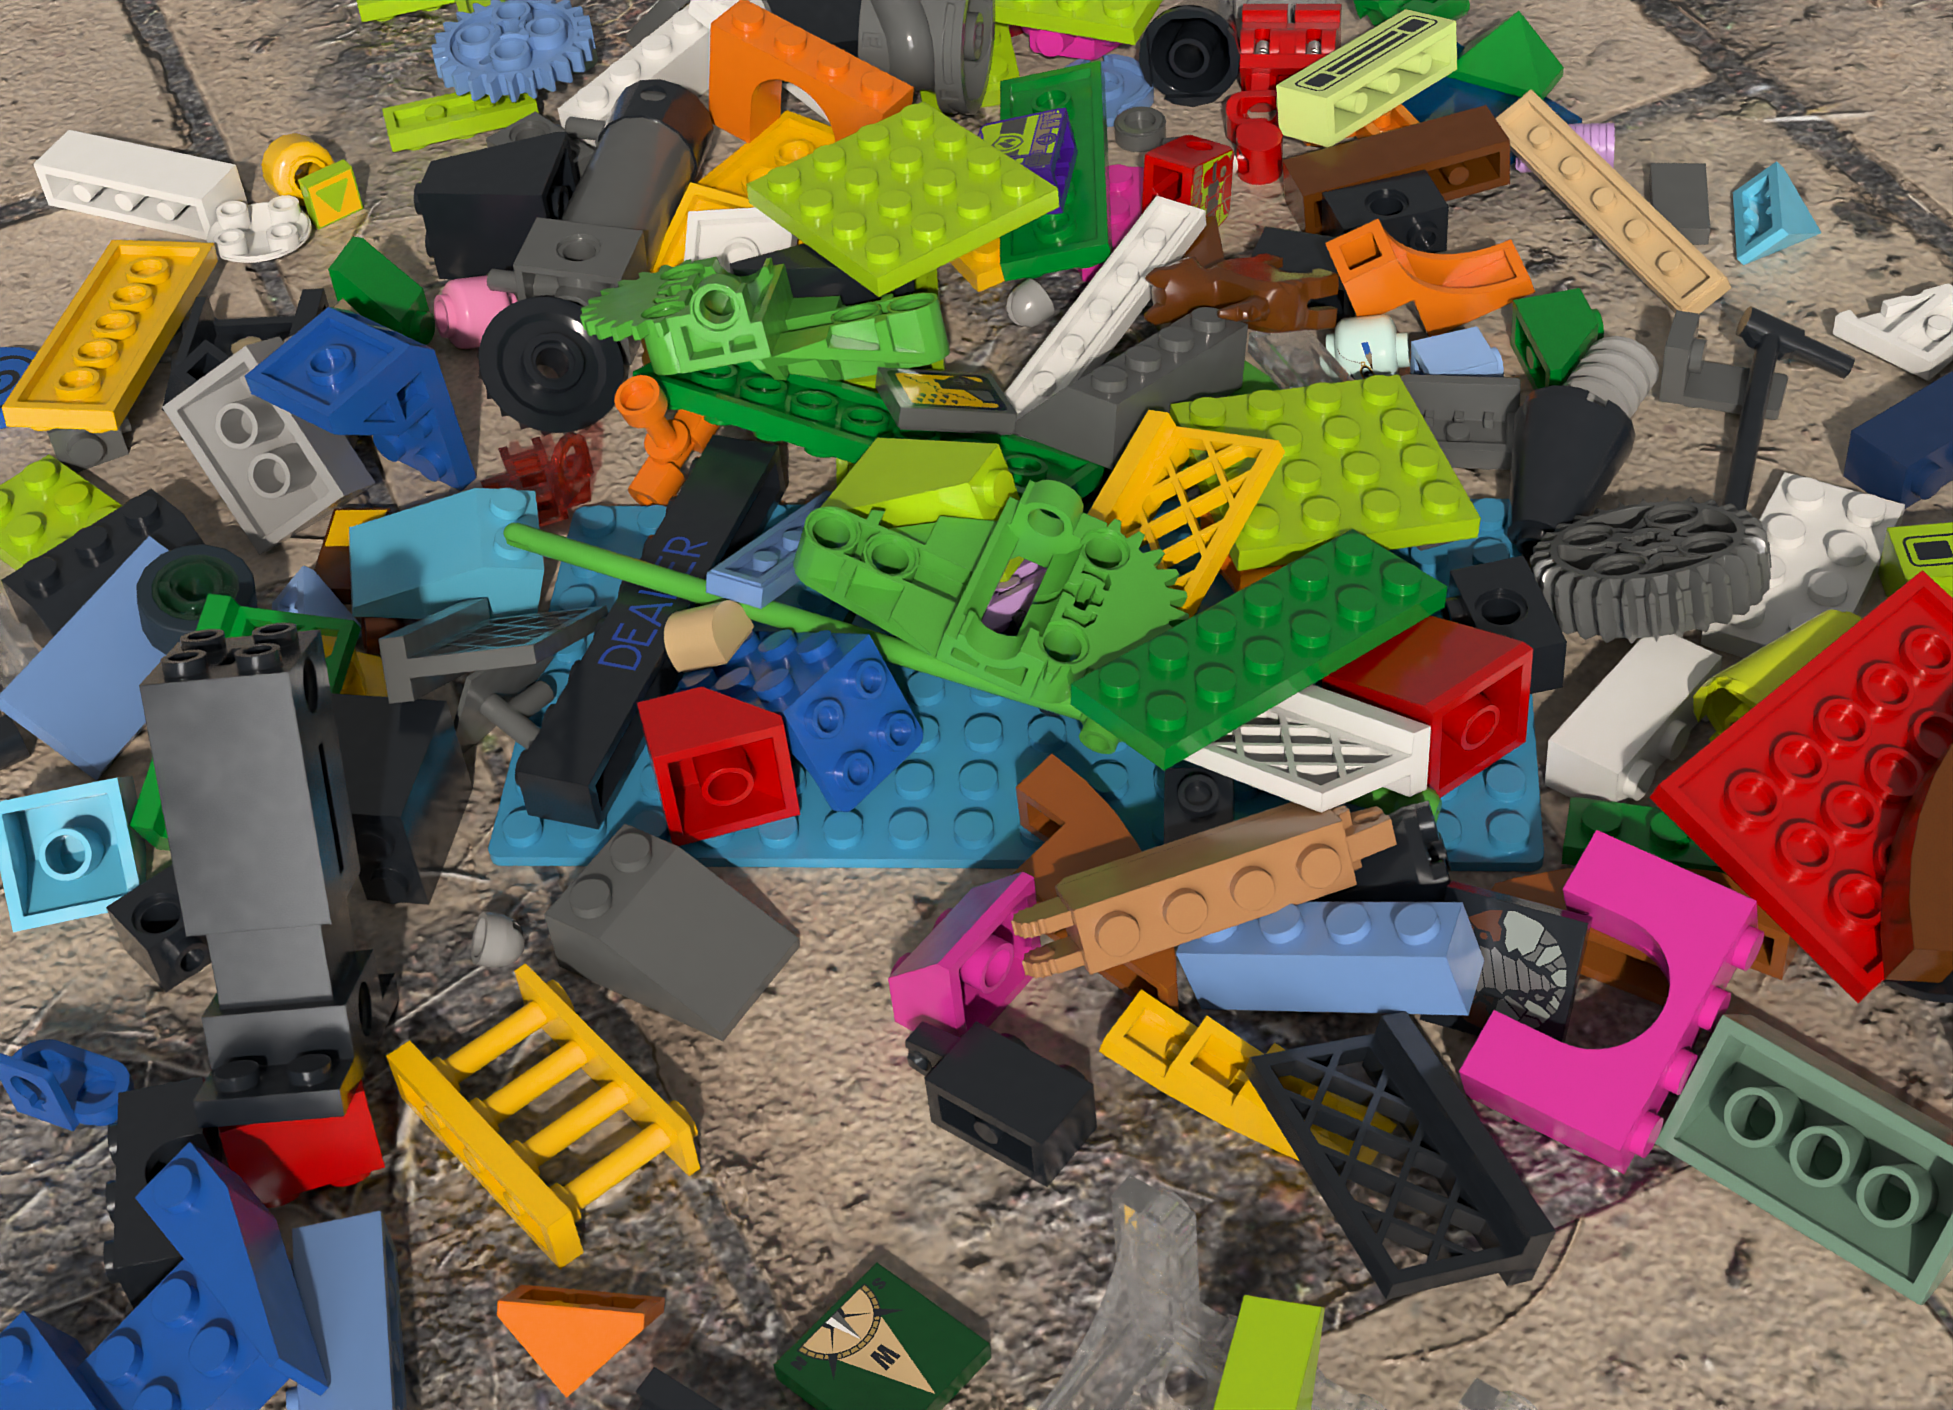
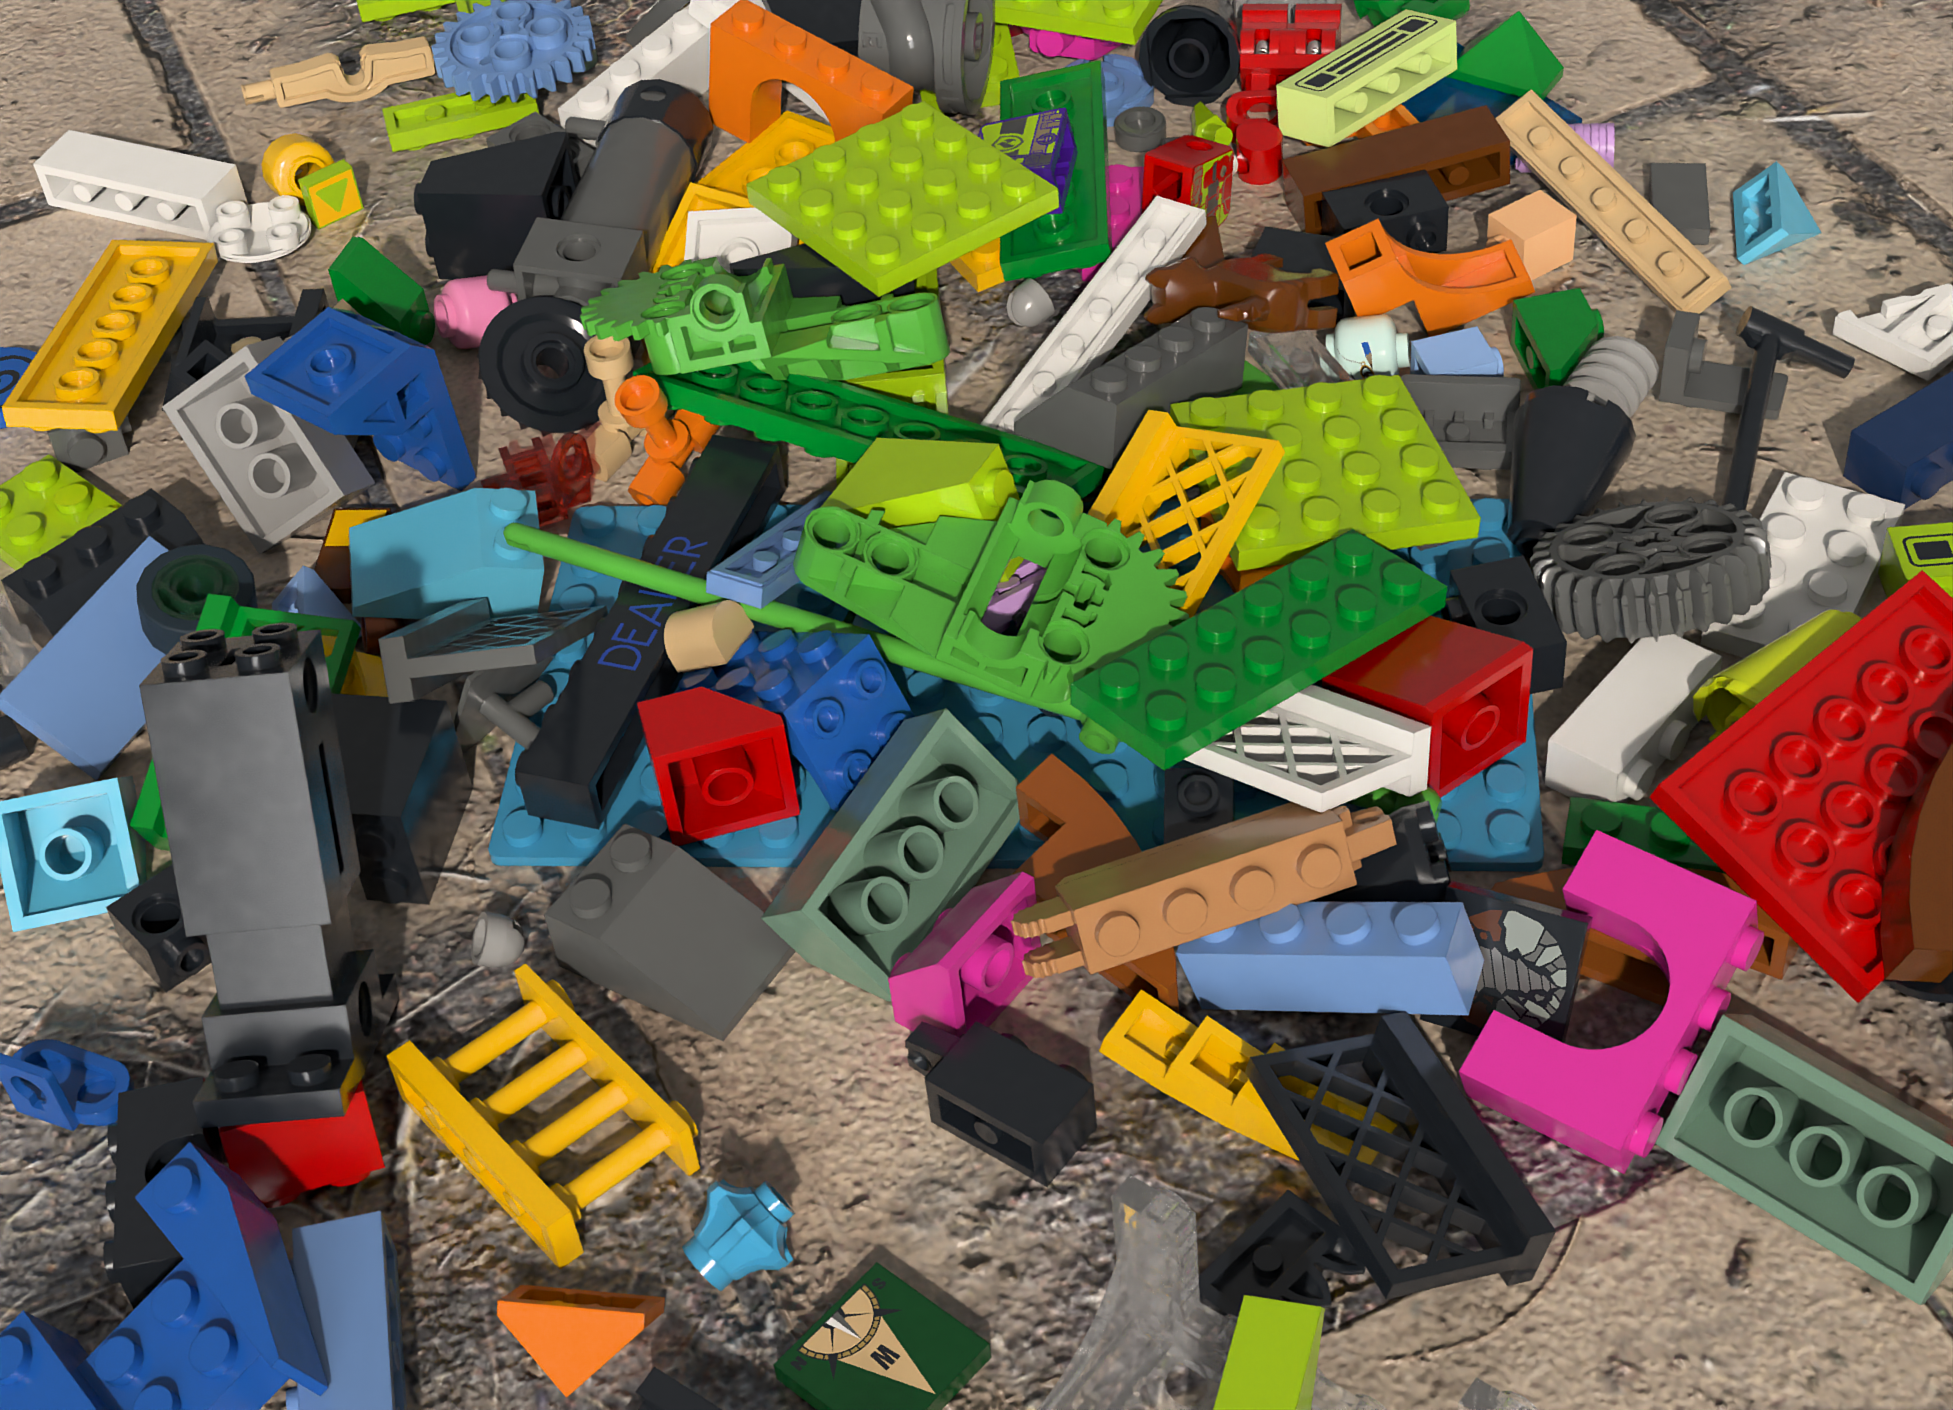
tile [875,367,1017,435] -> none
none -> tan piece [240,36,435,108]
none -> tan bar [575,335,674,482]
none -> dark azure rock [682,1179,795,1291]
none -> sand green slope [761,708,1020,1002]
none -> black plate [1189,1189,1366,1335]
none -> lime bar [1191,101,1233,146]
none -> light nougat brick [1486,190,1577,281]

